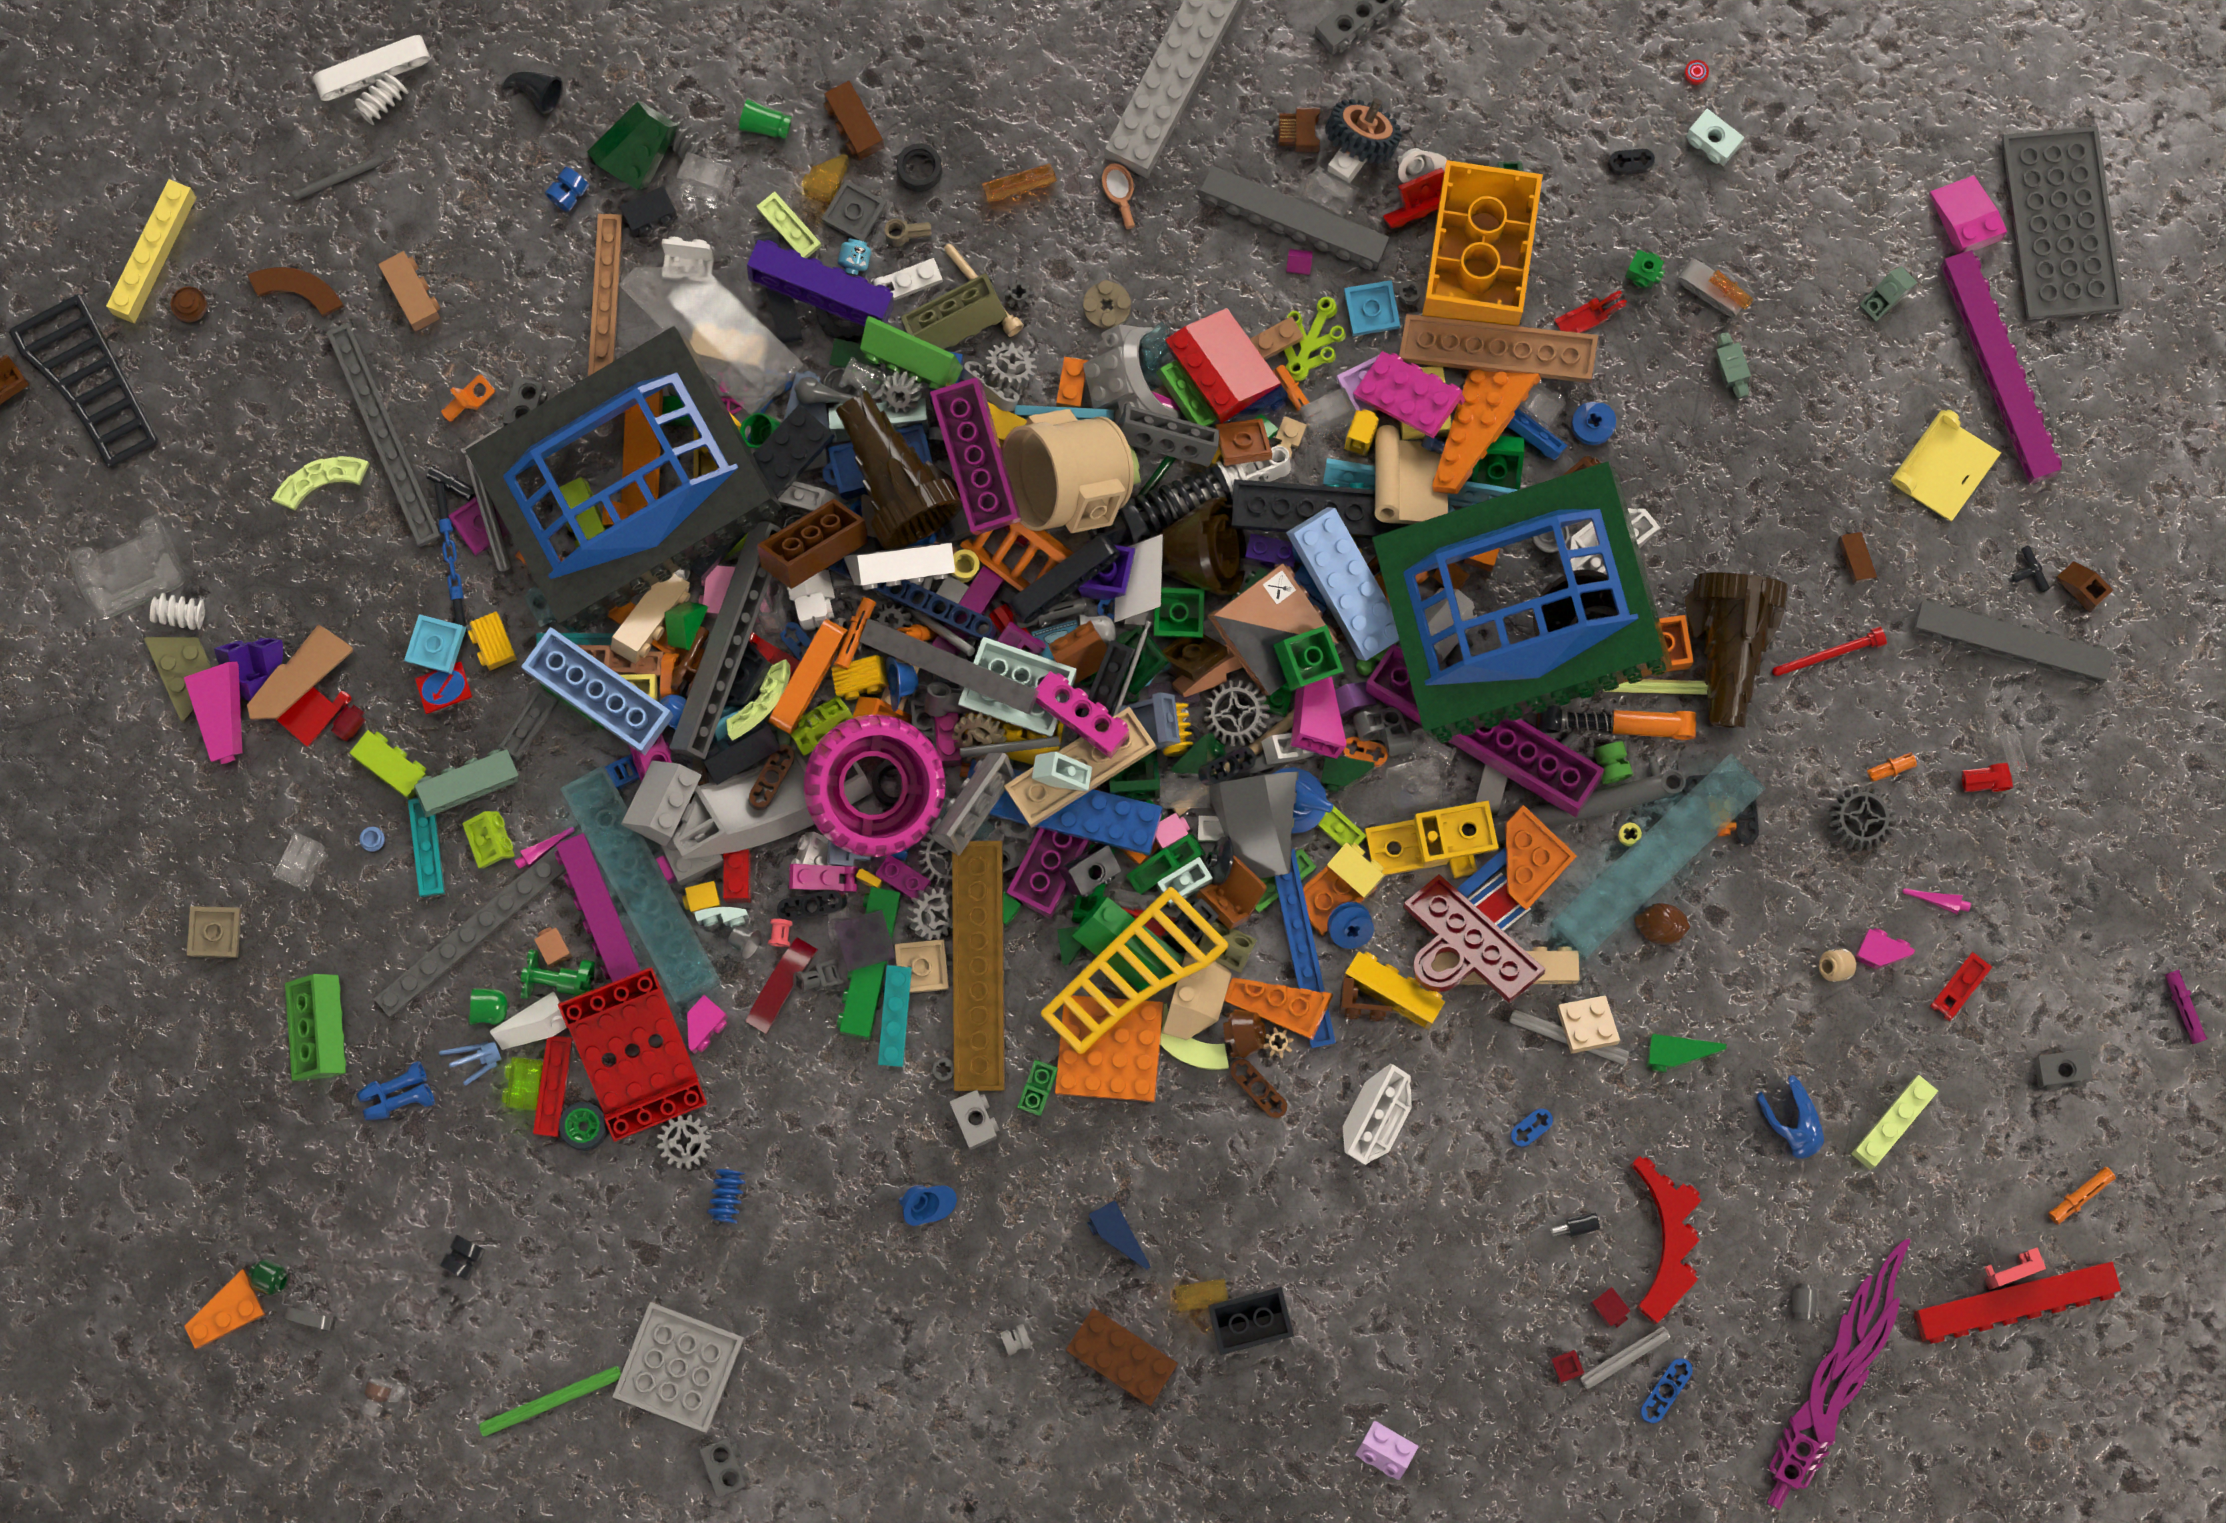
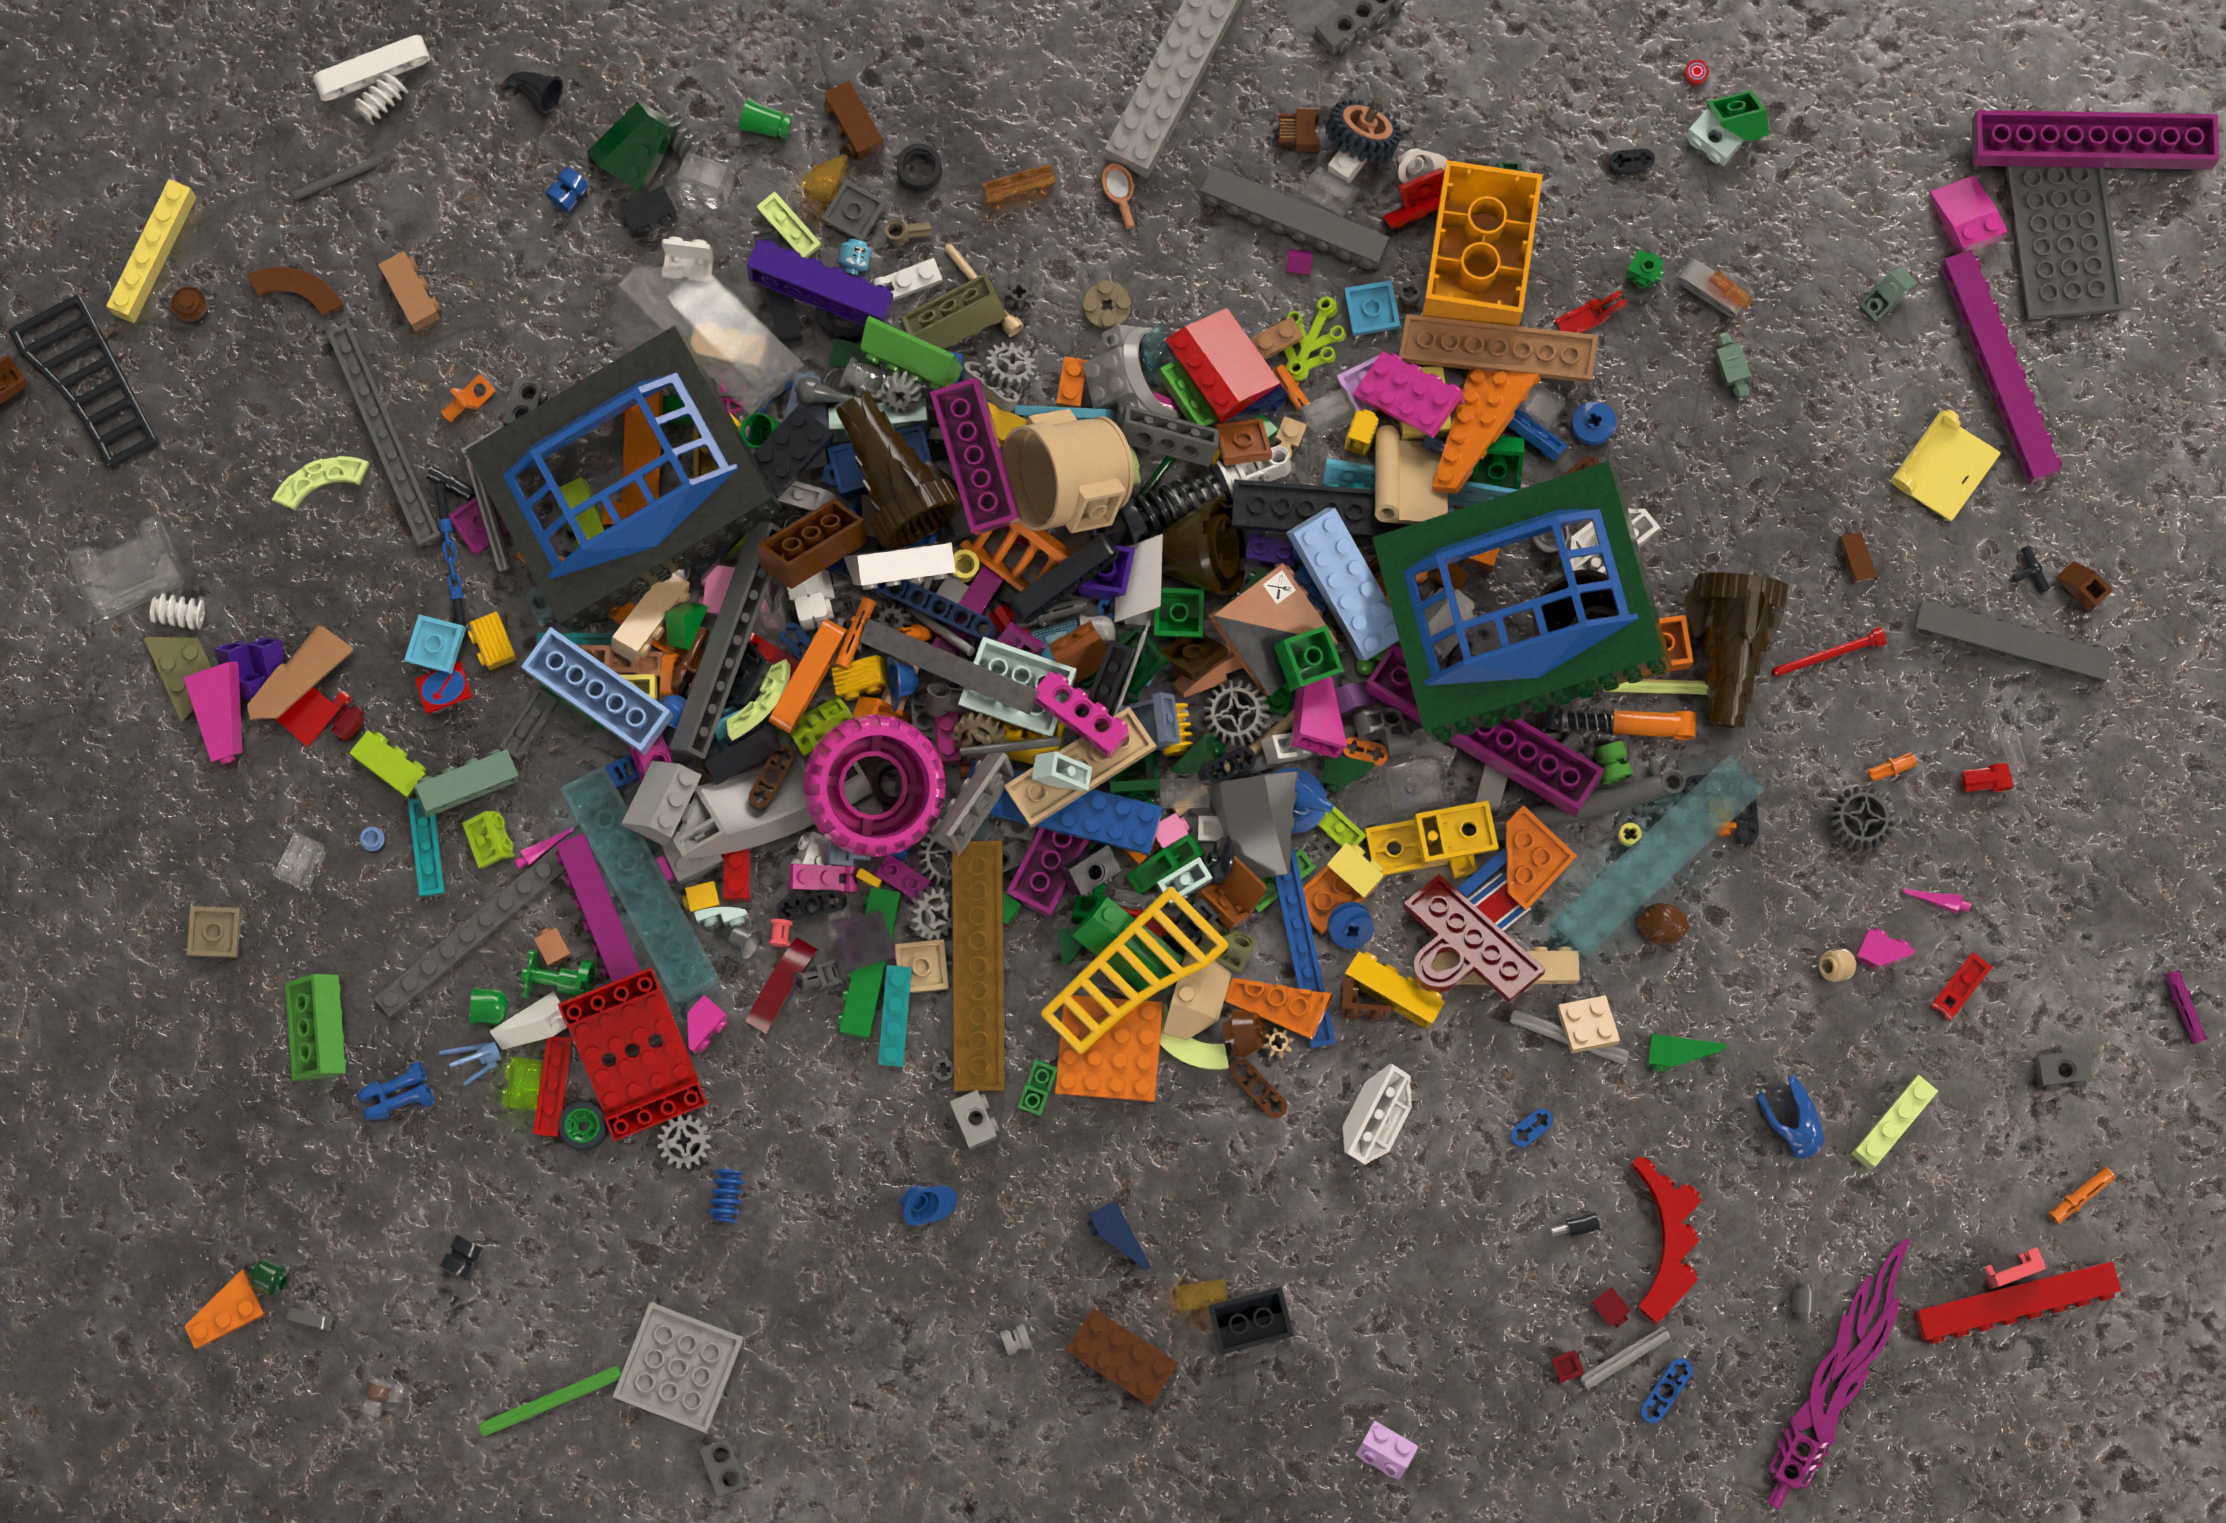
medium nougat plate [588,214,623,376] -> none
none -> green slope [1706,90,1769,141]
none -> magenta brick [1971,110,2220,169]

